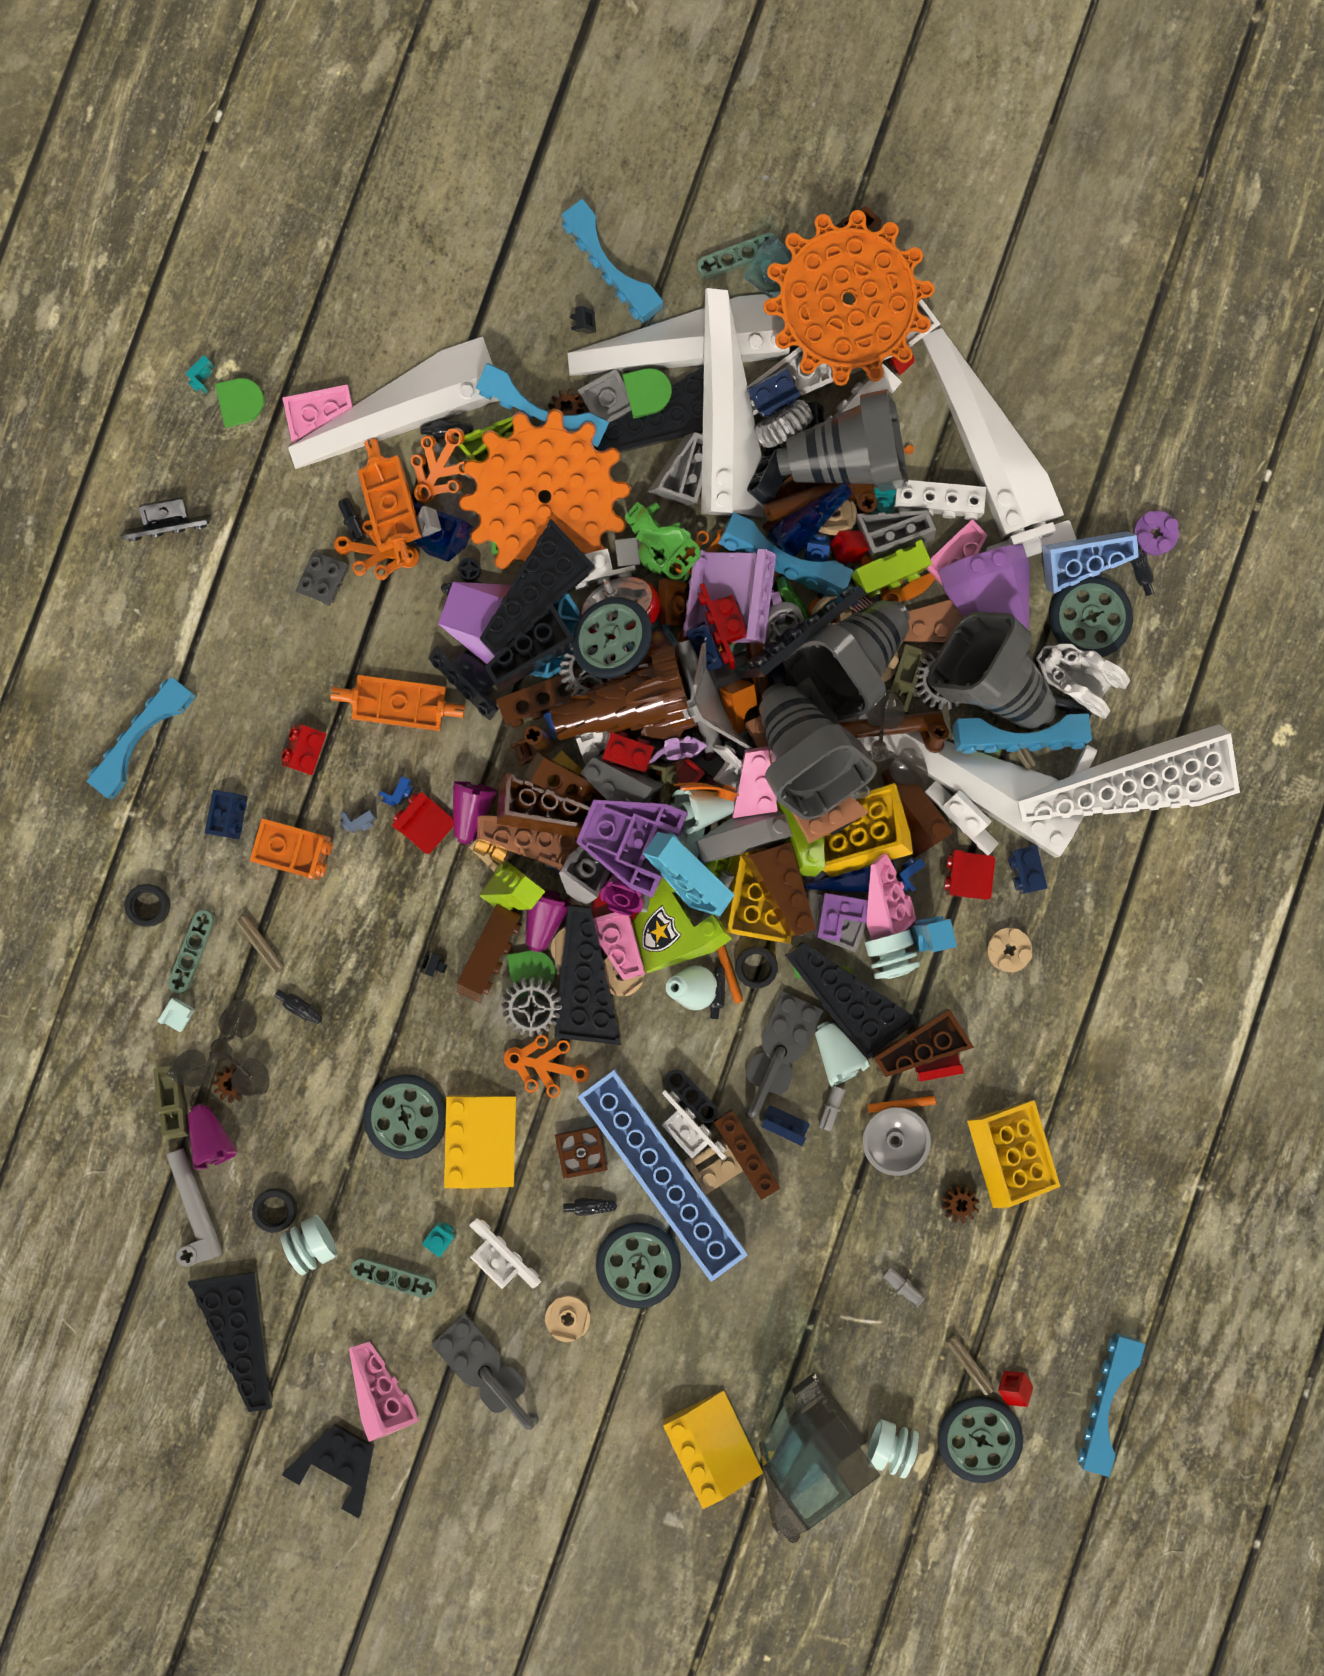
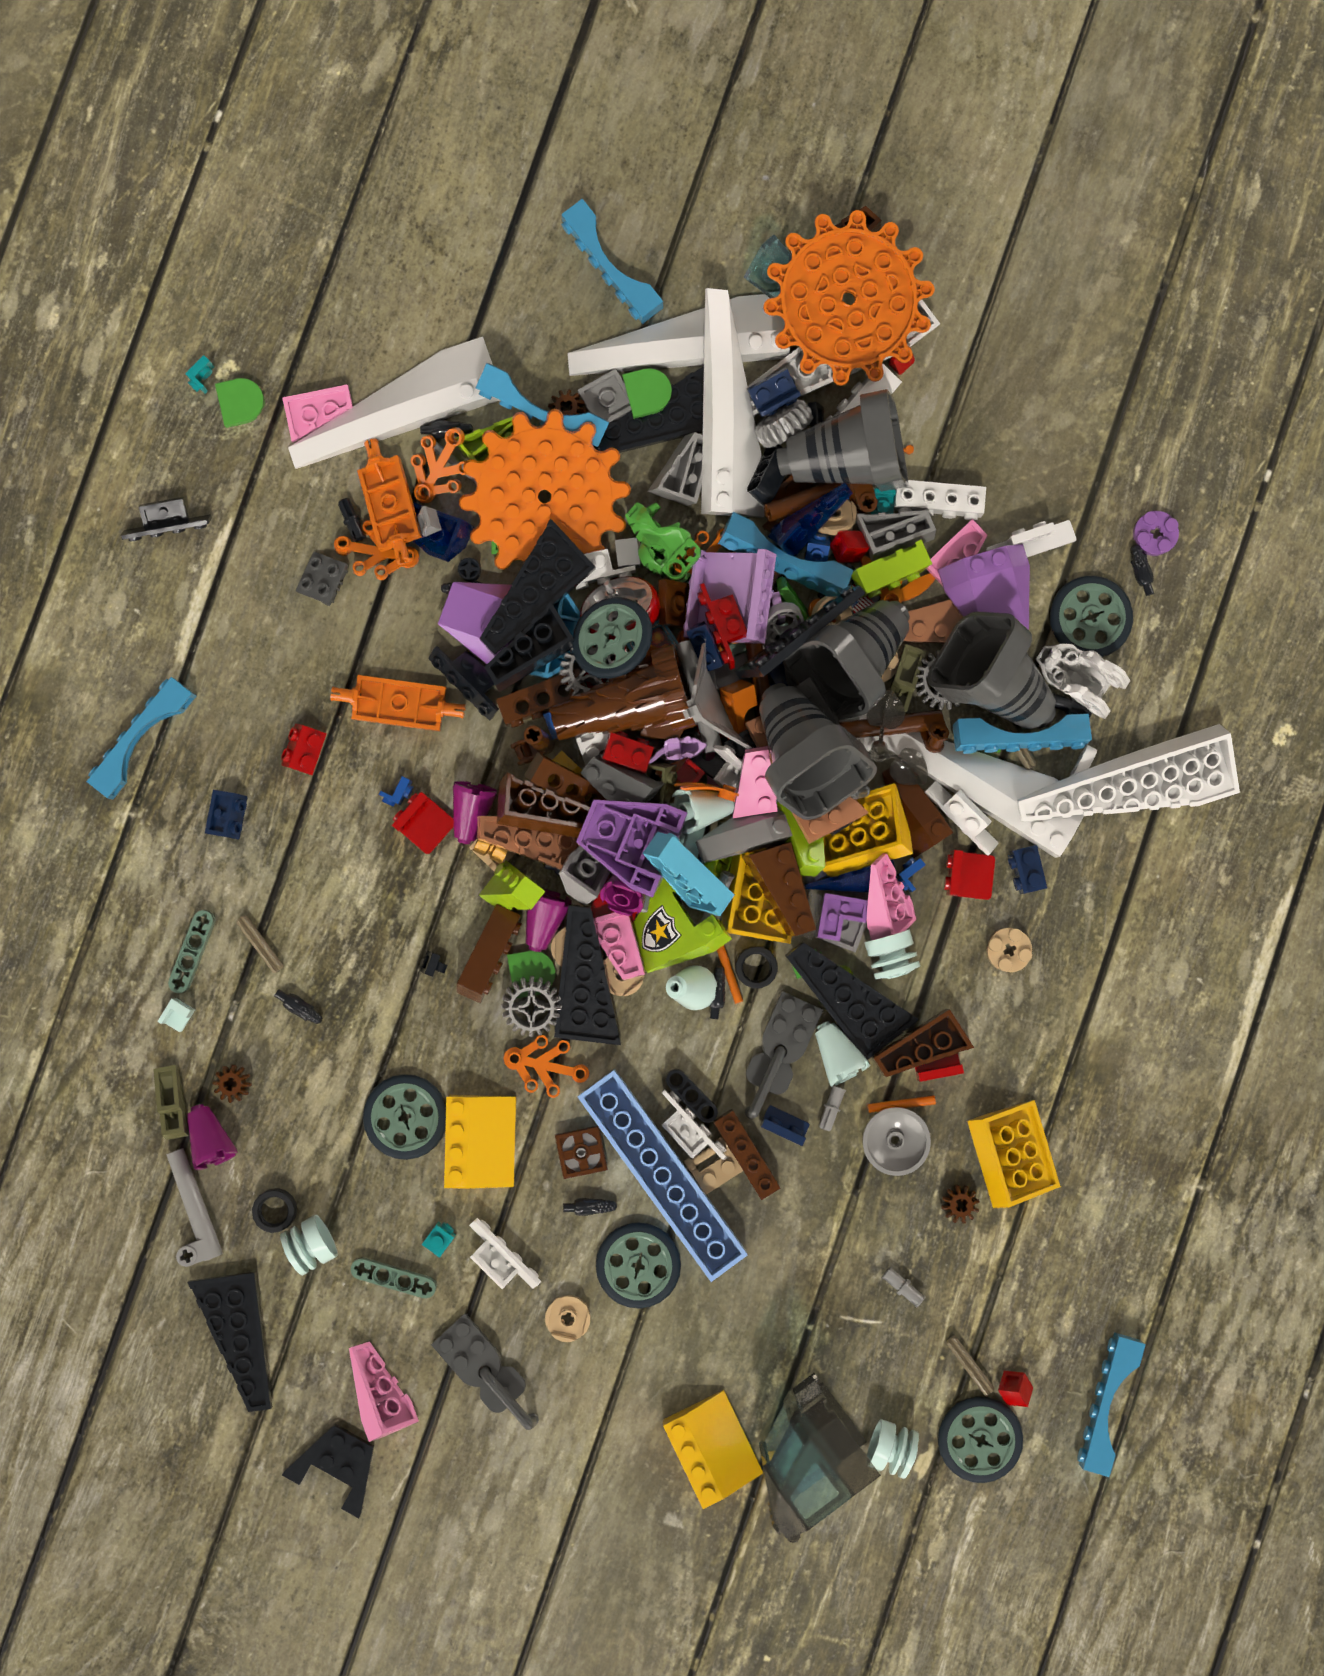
black tyre [124,884,170,927] -> none
clear smoke plant [167,997,270,1096] -> none
orange bracket [249,818,333,881] -> none
sand blue bracket [340,810,377,833] -> none
black tile [570,306,596,334] -> none
sand green beam [697,233,779,279] -> none
dark azure arch [910,916,957,952] -> none
white wedge [922,328,1064,539] -> none
light blue wedge [1042,531,1138,593] -> none

